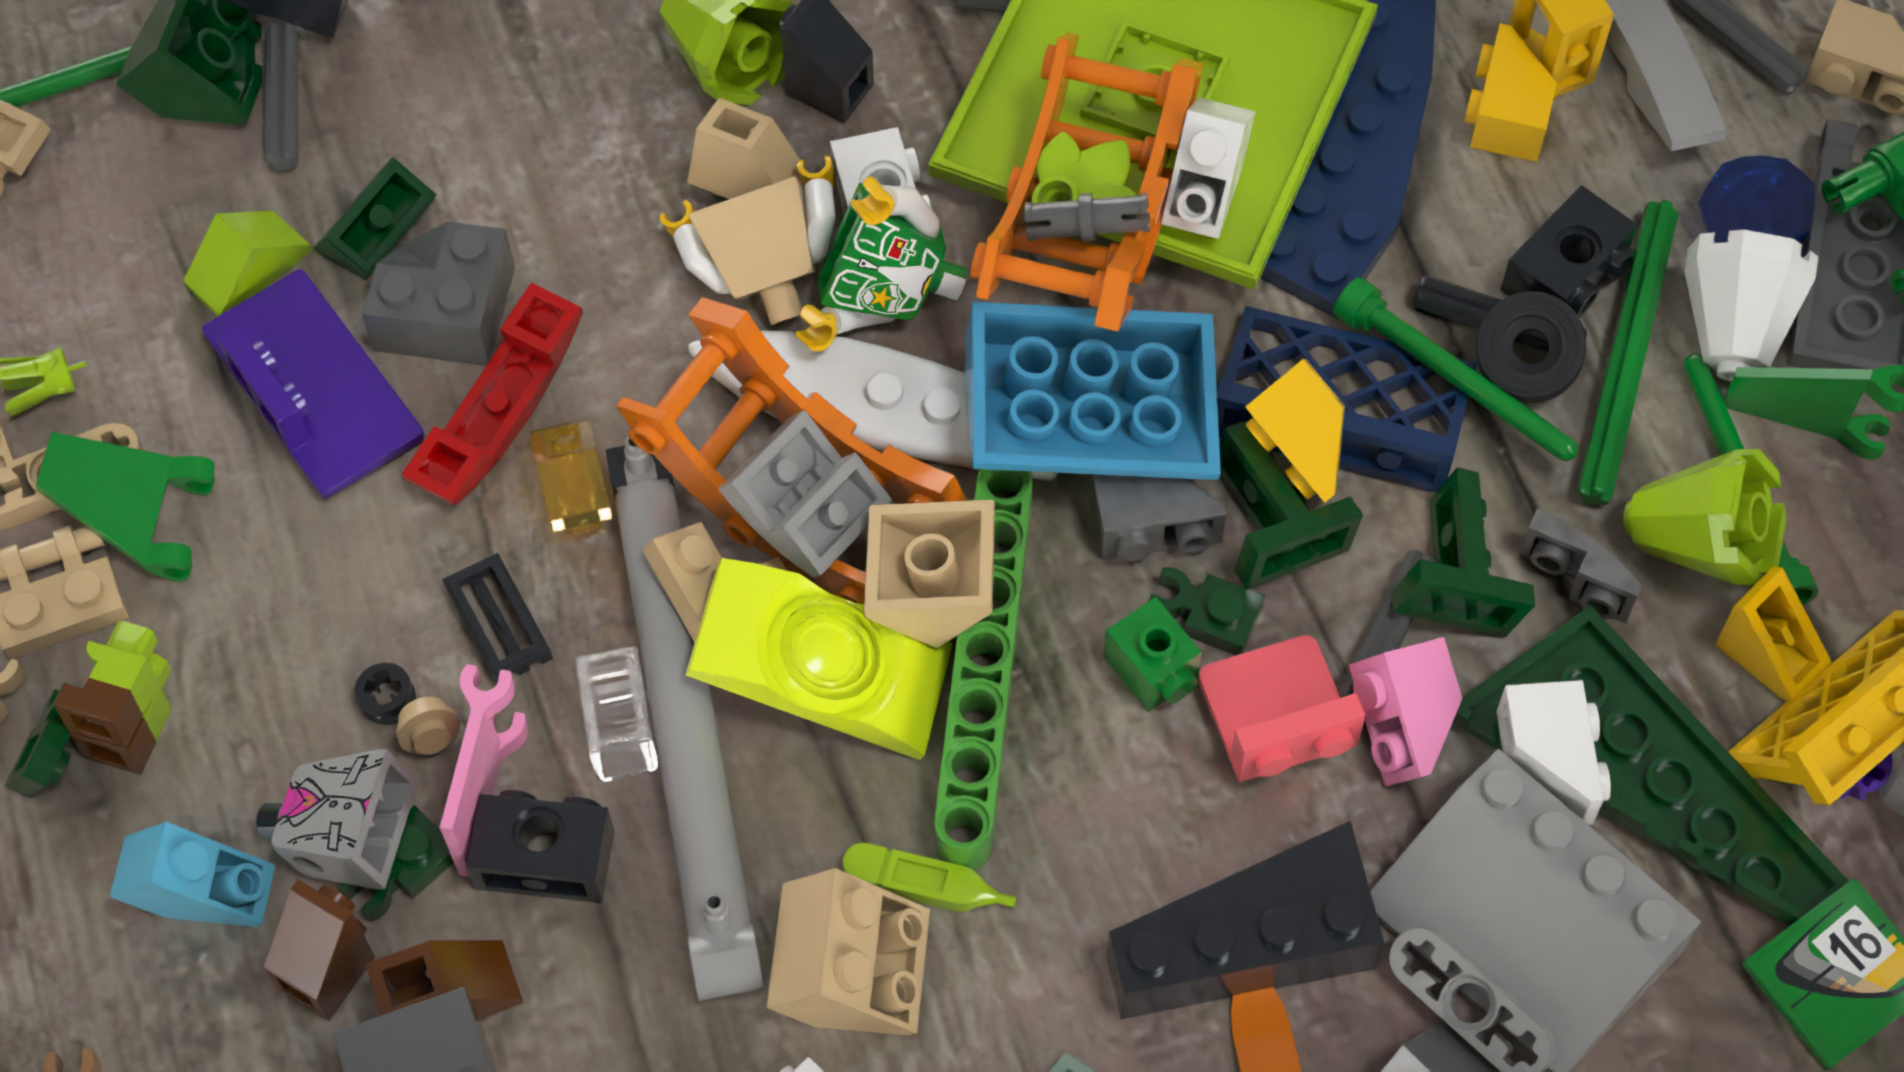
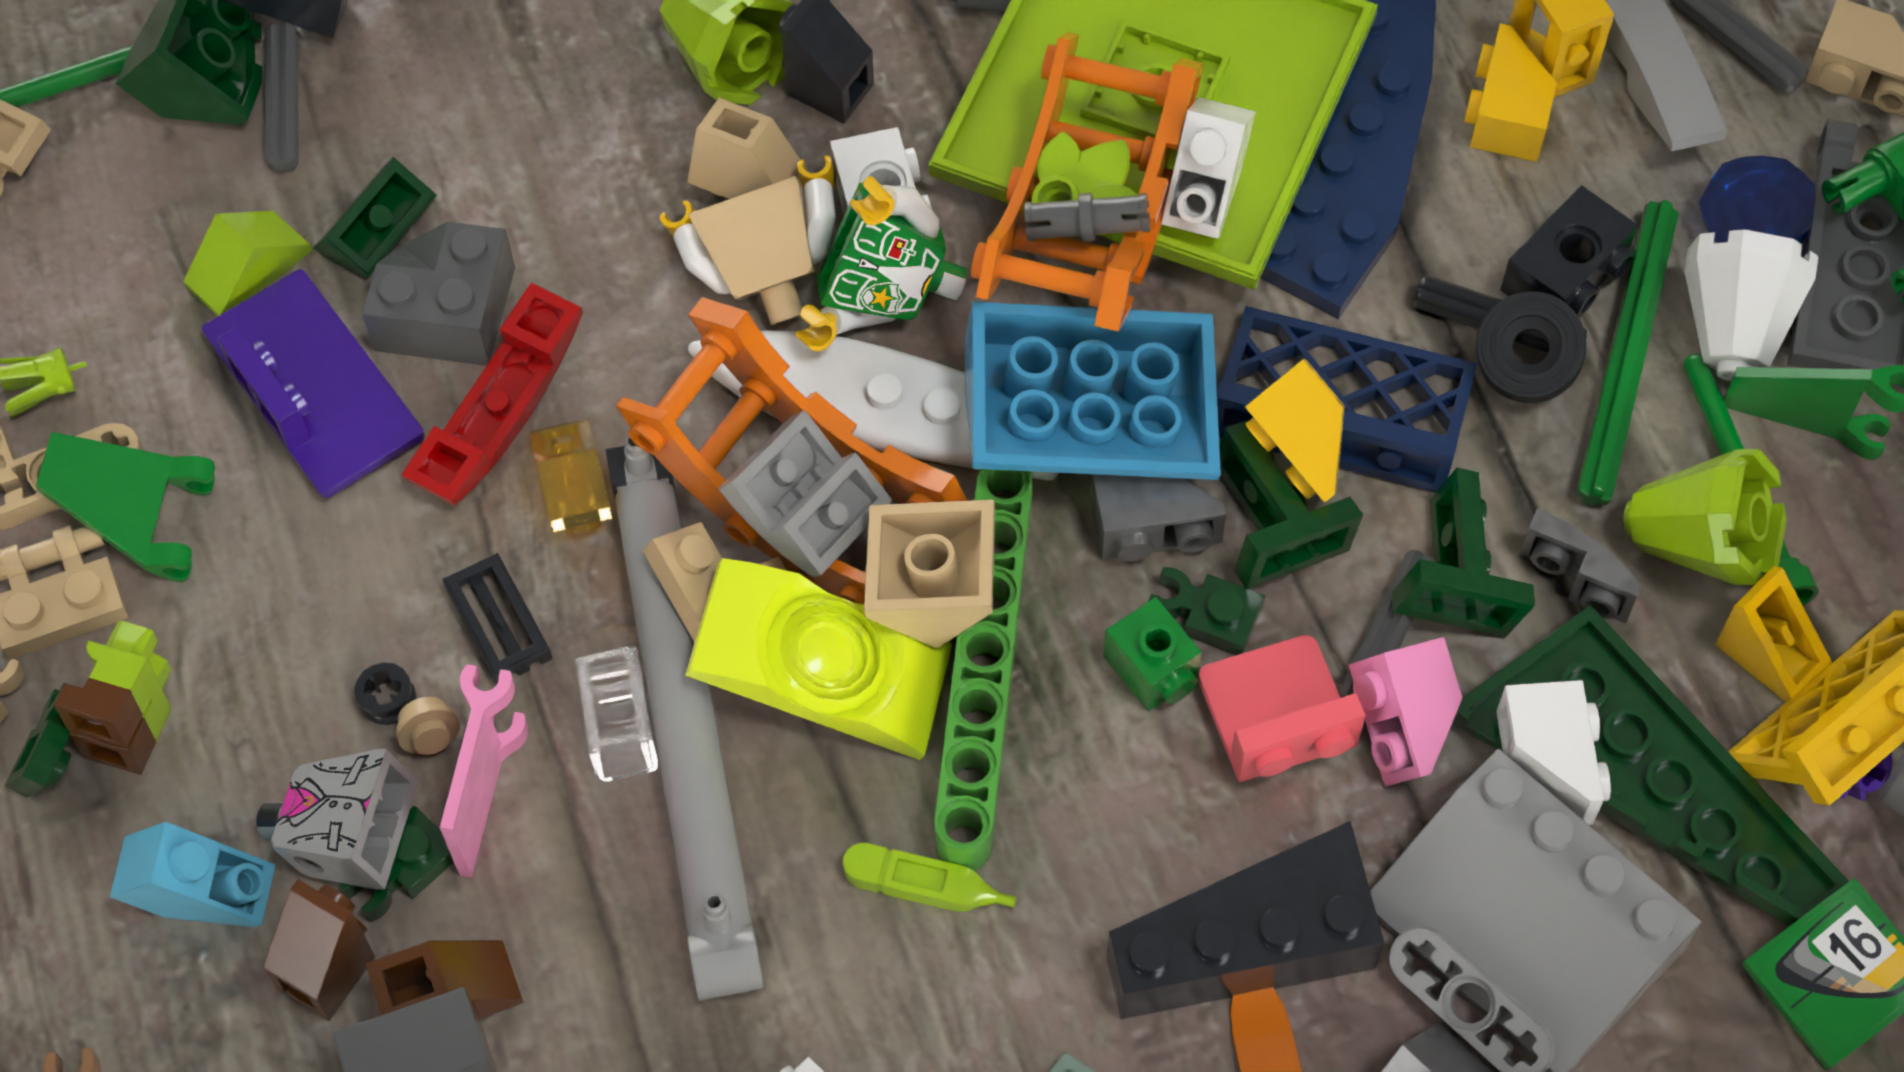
black brick [466,790,615,903] -> none
tan slope [767,868,930,1035] -> none
green piece [1333,277,1578,461] -> none

